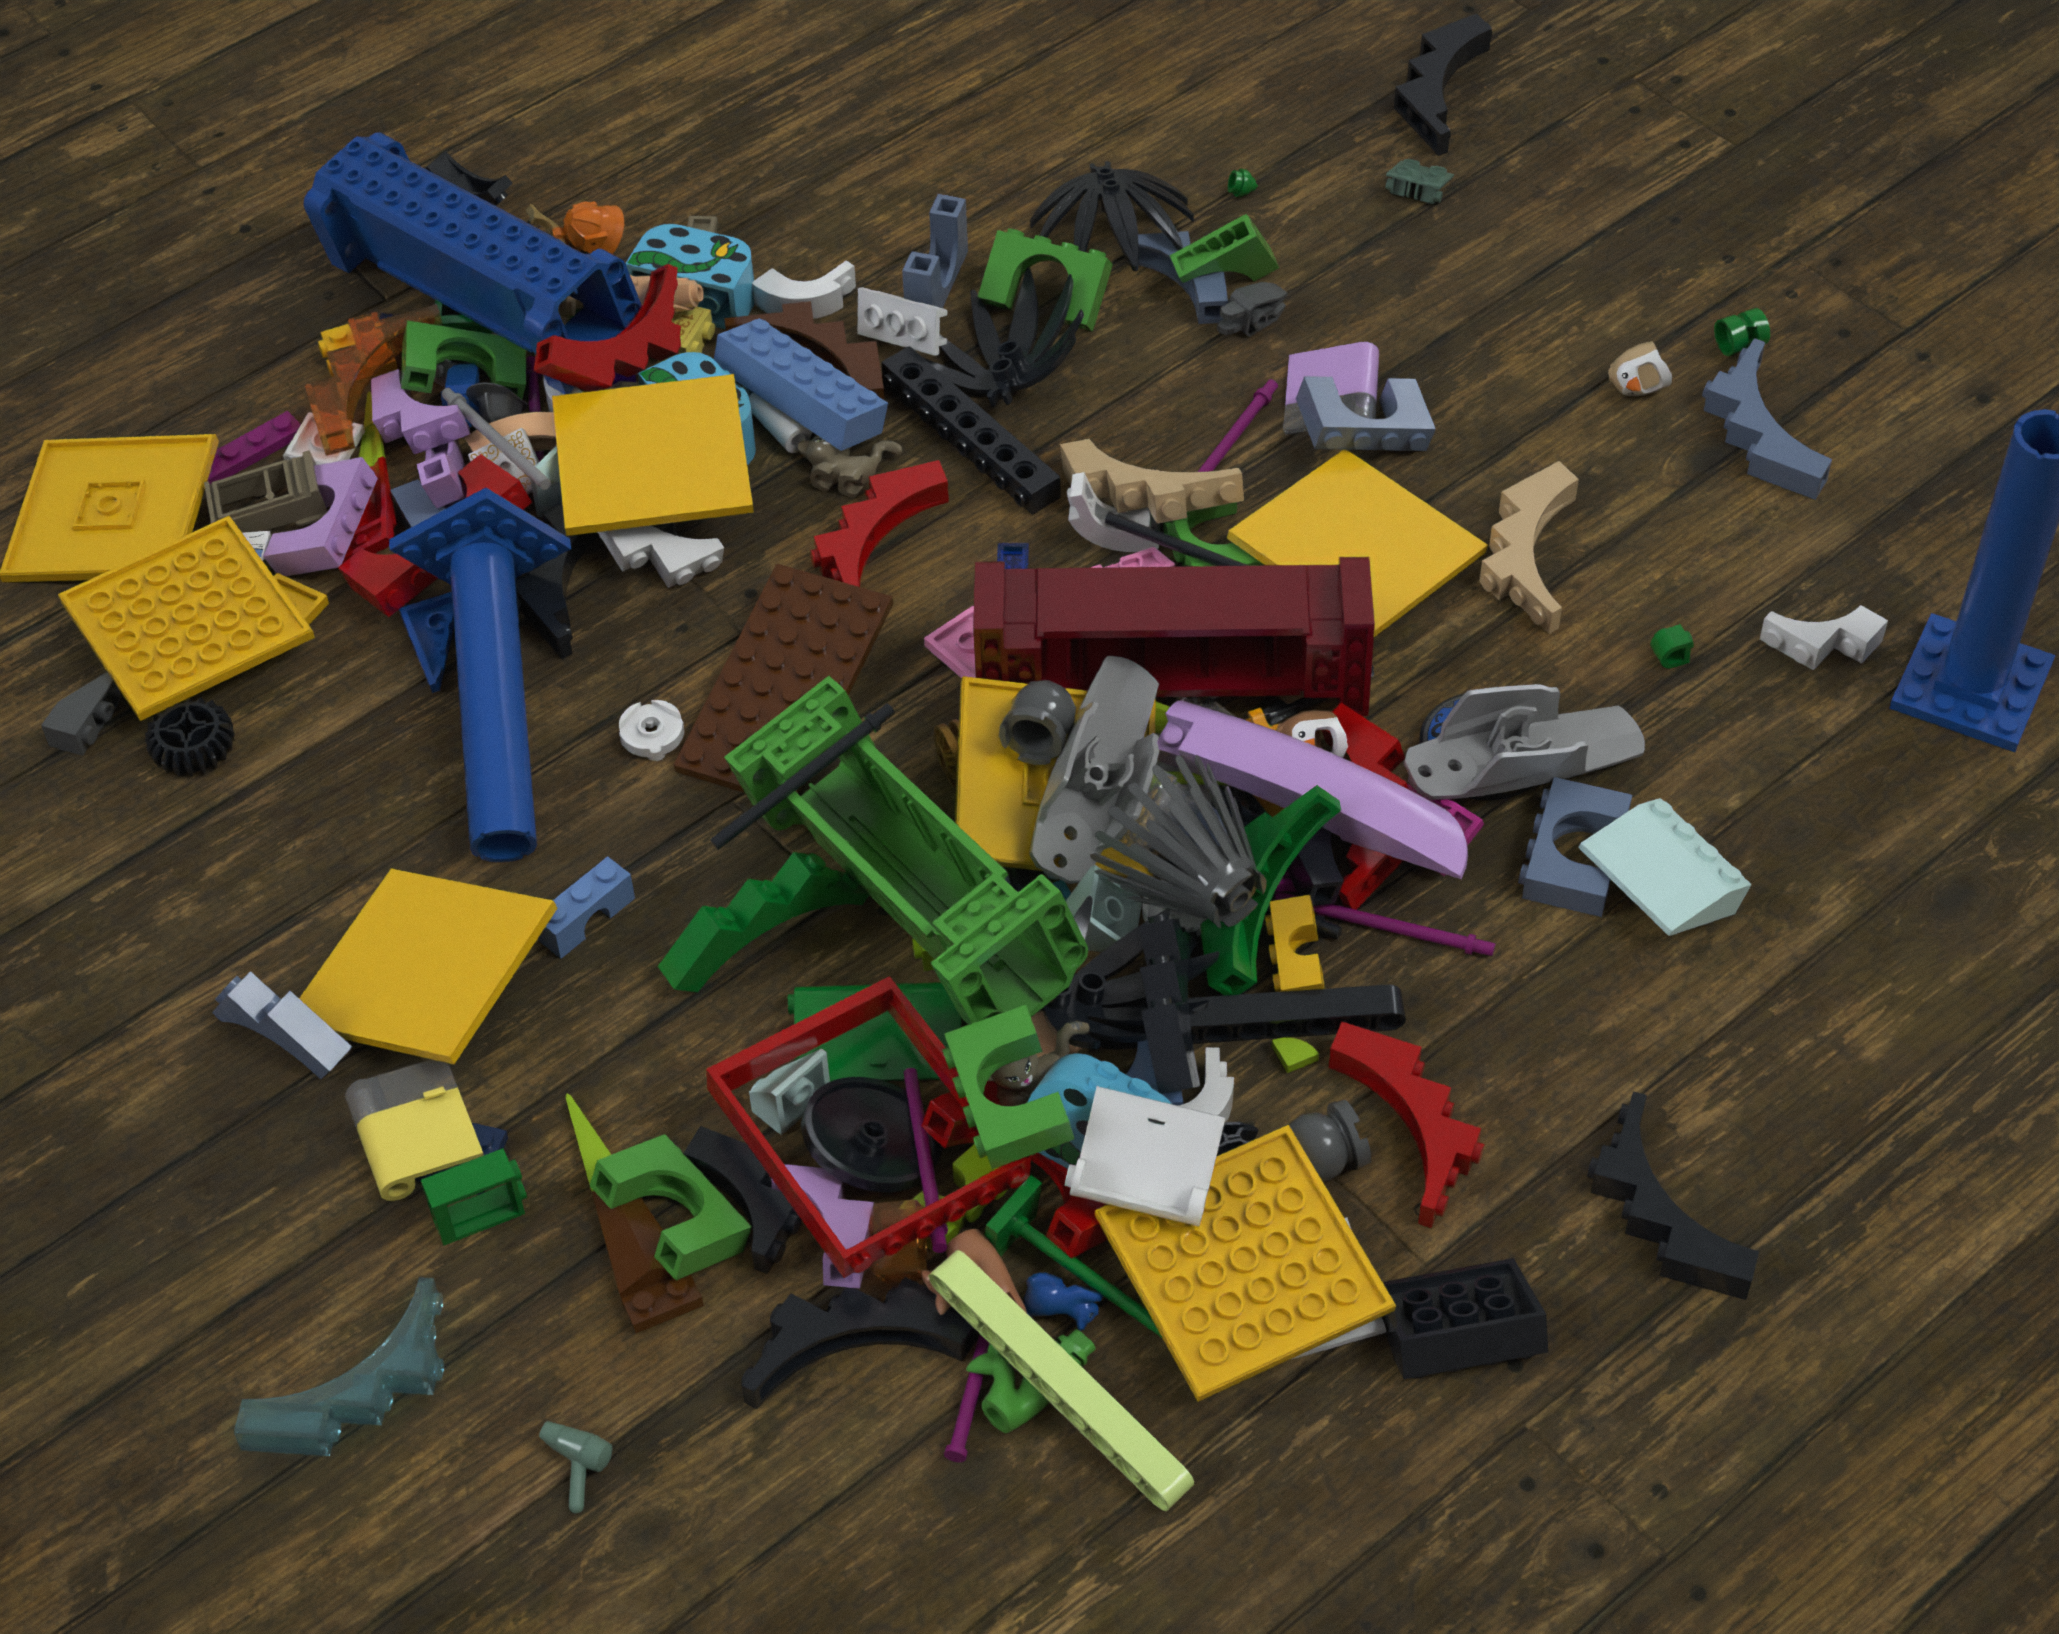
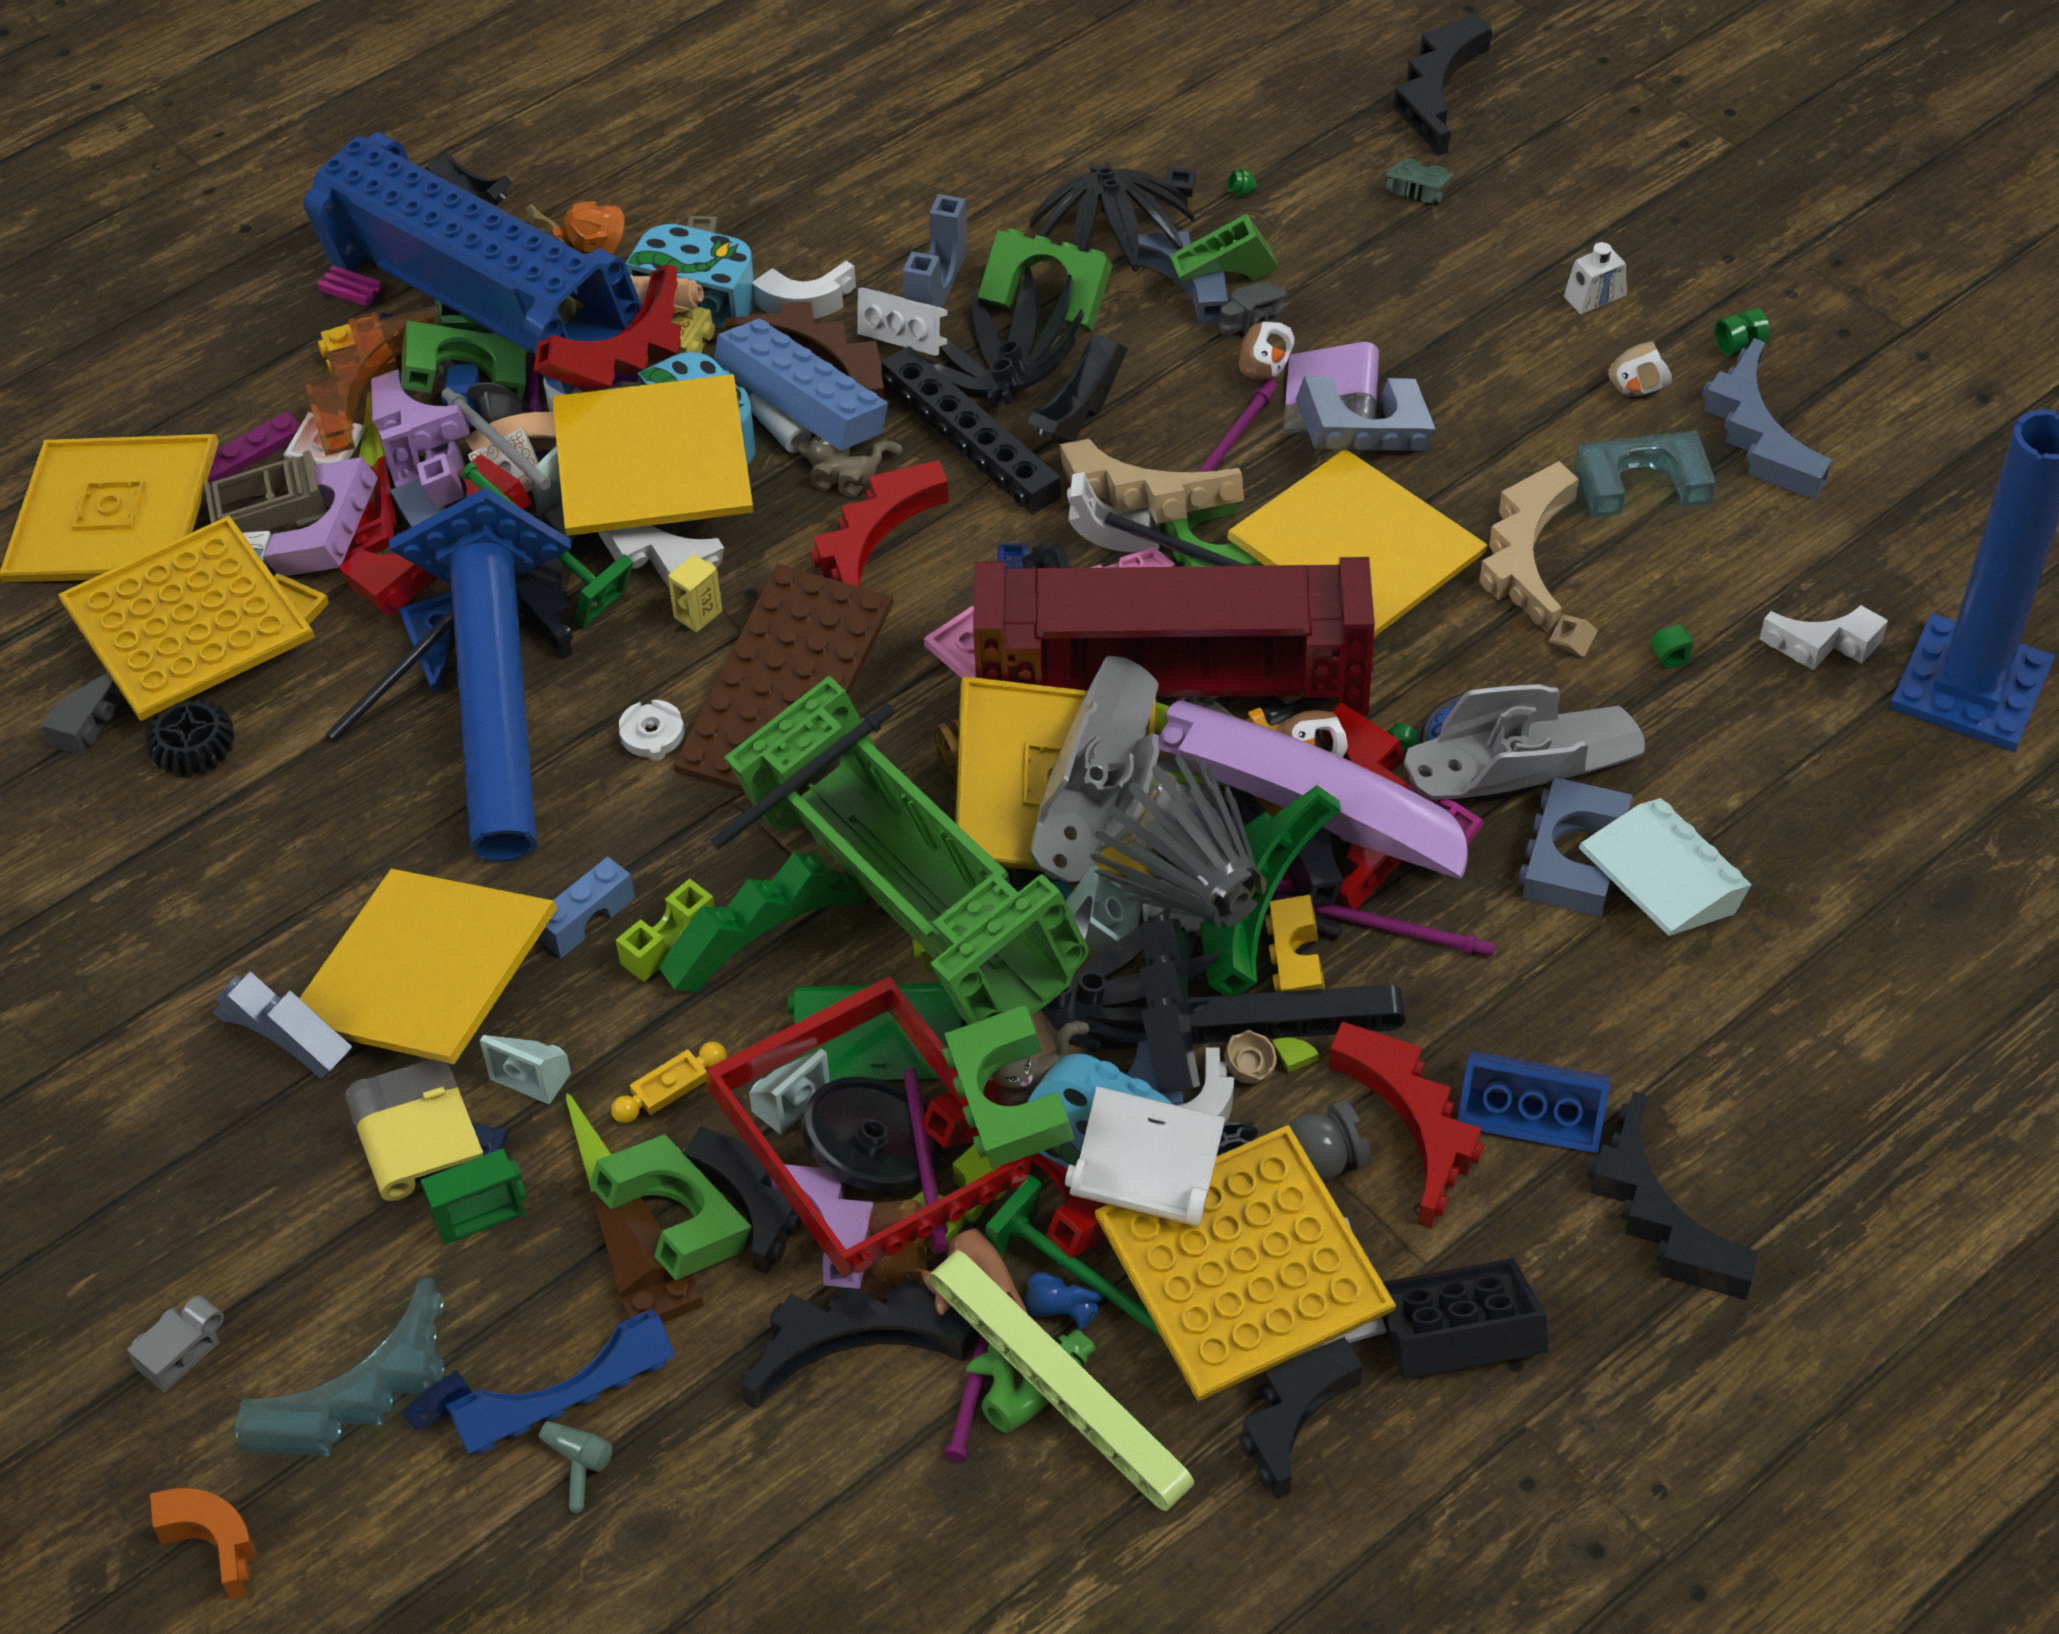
dark grey tile [999,680,1076,765] -> none
none -> light grey hinge [127,1295,224,1393]
none -> orange arch [150,1488,257,1600]
none -> dark pink tile [317,266,383,307]
none -> black bar [325,604,454,743]
none -> lavender bracket [379,422,421,488]
none -> clear blue hinge [402,1369,472,1430]
none -> blue arch [446,1309,675,1454]
none -> green tile [460,462,634,629]
none -> light aqua slope [480,1035,571,1105]
none -> yellow plate [611,1041,727,1124]
none -> lime arch [616,878,715,982]
none -> light yellow brick [668,554,722,633]
none -> black hinge [1021,542,1071,569]
none -> black arch [1028,332,1128,444]
none -> black tile [1166,167,1196,197]
none -> tan hair [1223,1030,1277,1084]
none -> piece [1238,322,1295,381]
none -> black arch [1239,1337,1363,1499]
none -> green plate [1387,723,1418,754]
none -> blue slope [1457,1051,1610,1153]
none -> tan slope [1548,614,1598,657]
none -> white torso [1564,242,1627,314]
none -> clear light blue arch [1574,430,1716,518]

